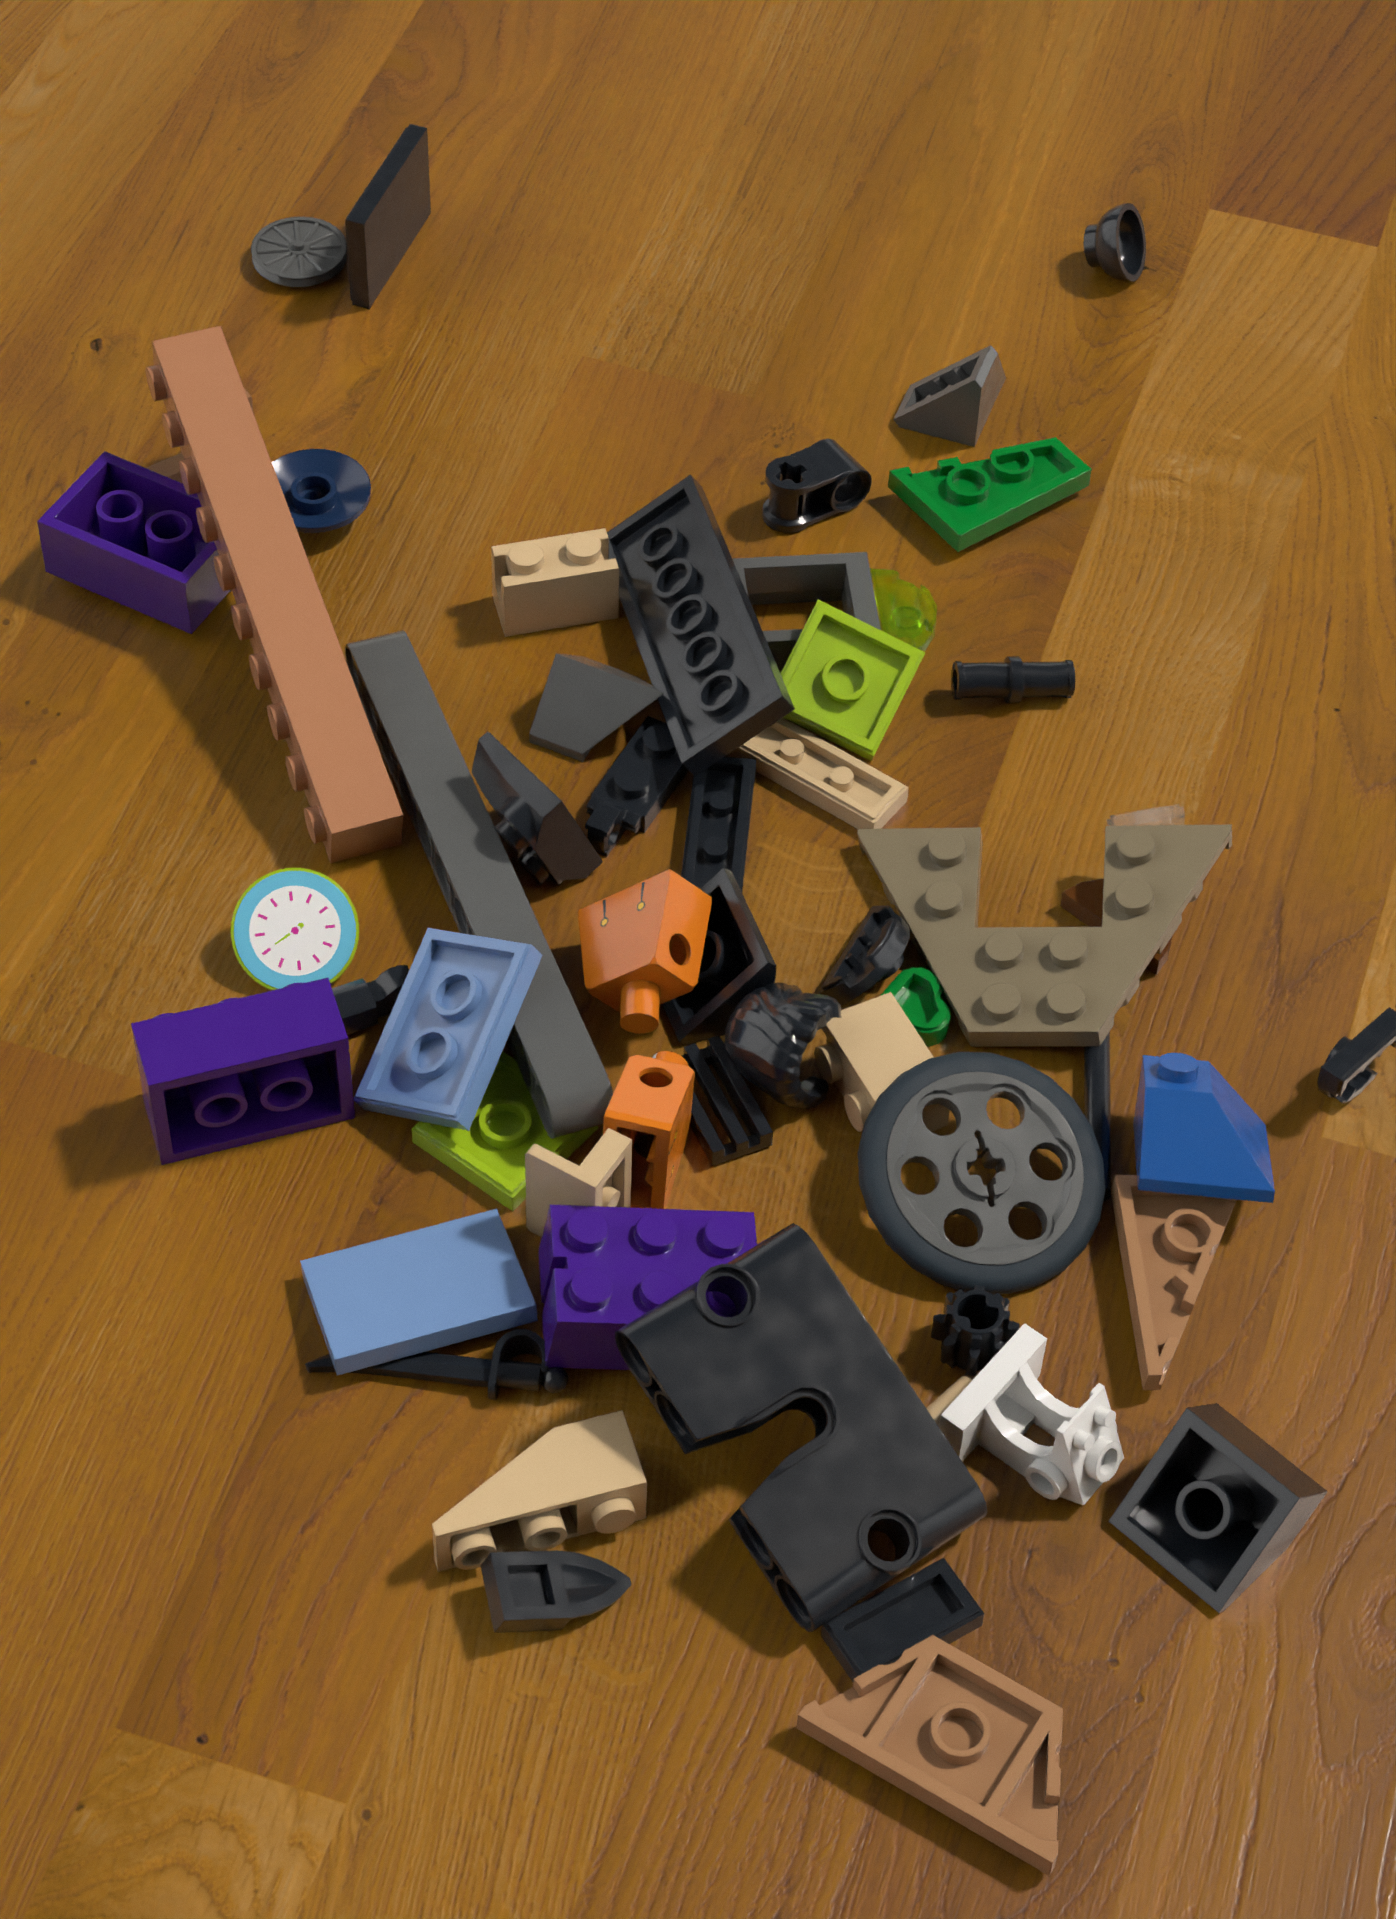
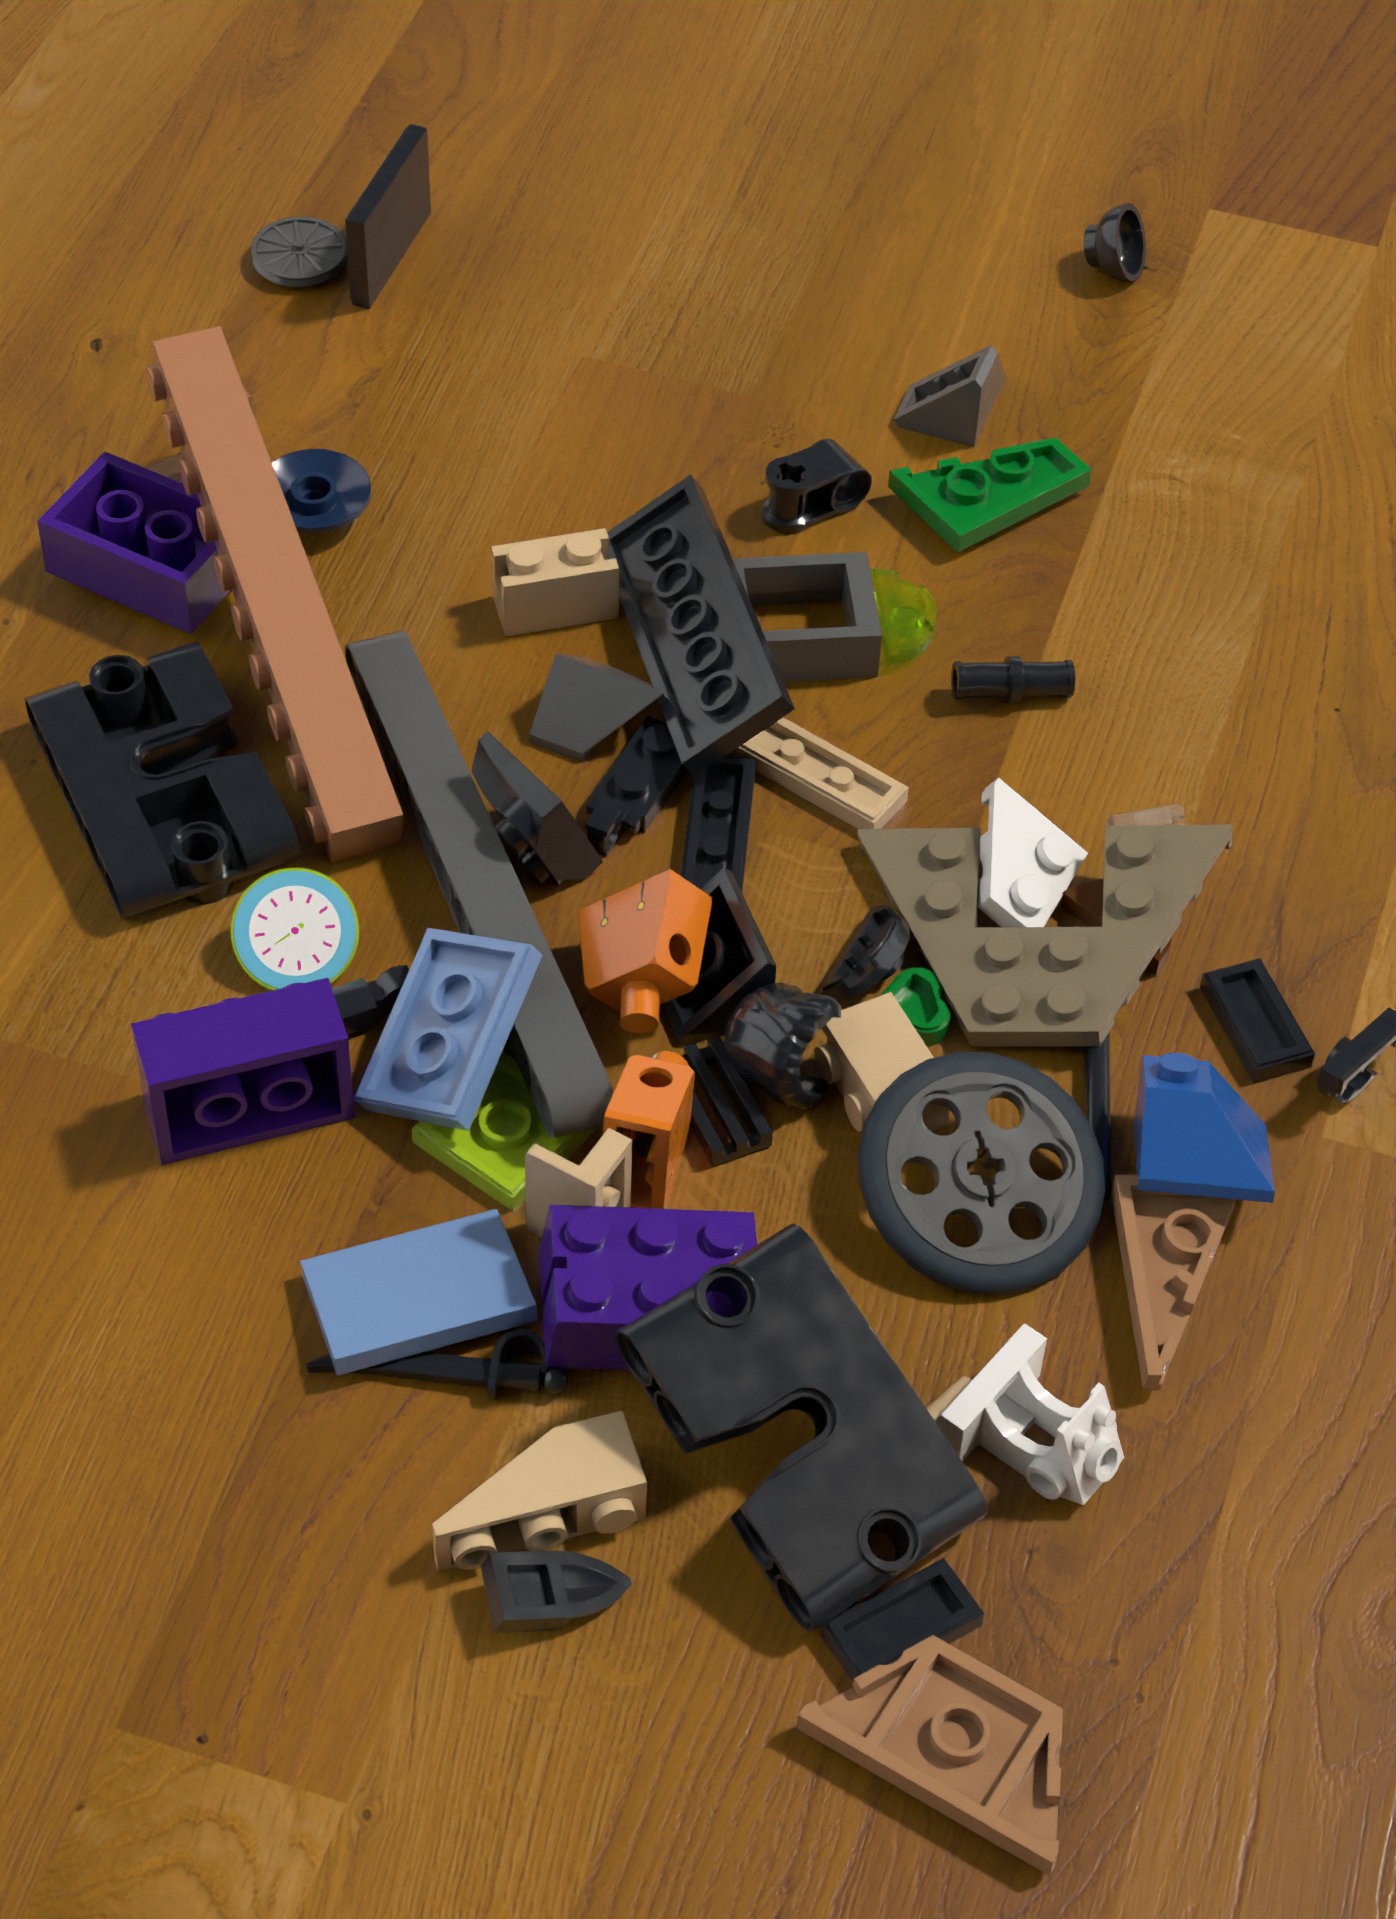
lime tile [781,599,925,761] -> none
black gear [931,1285,1020,1376] -> none
black slope [1109,1403,1328,1613] -> none
none -> black connector [24,641,301,920]
none -> white wing [977,777,1088,927]
none -> black tile [1200,958,1315,1084]

